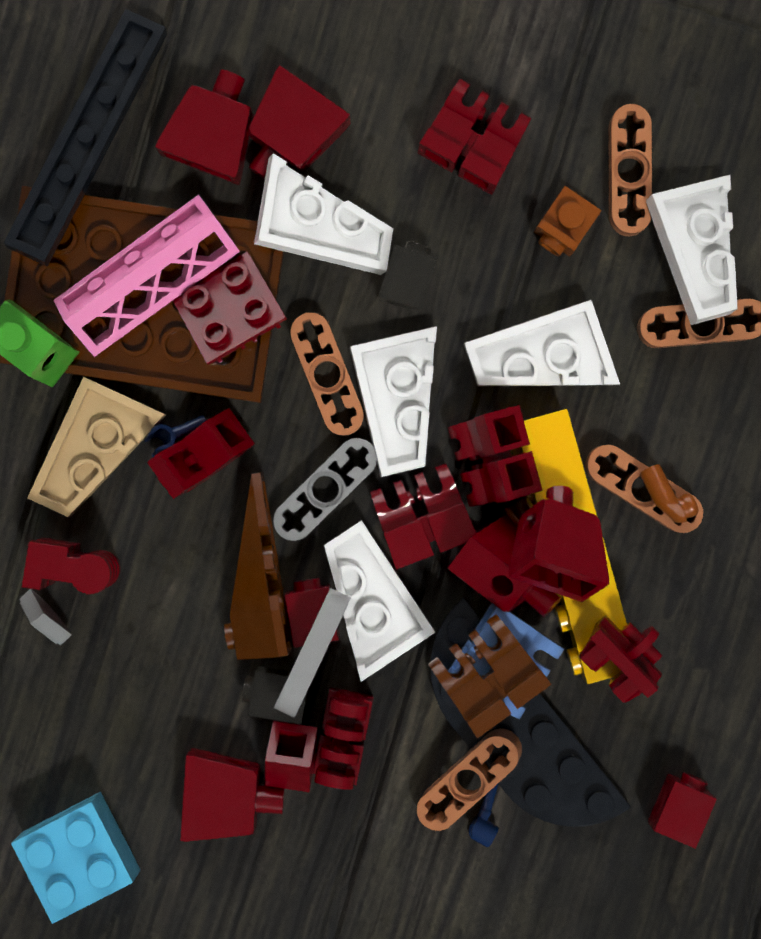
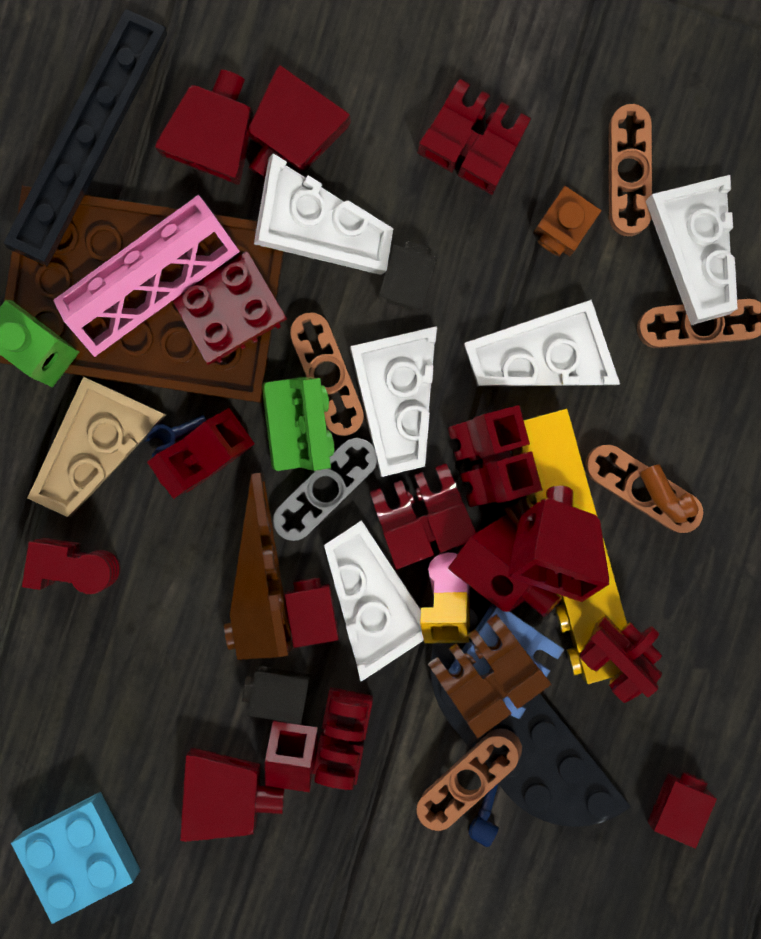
light grey tile [19,589,72,645] -> none
light grey beam [274,588,351,718] -> none
none -> bright green bracket [262,377,334,471]
none -> yellow leg [420,552,470,643]

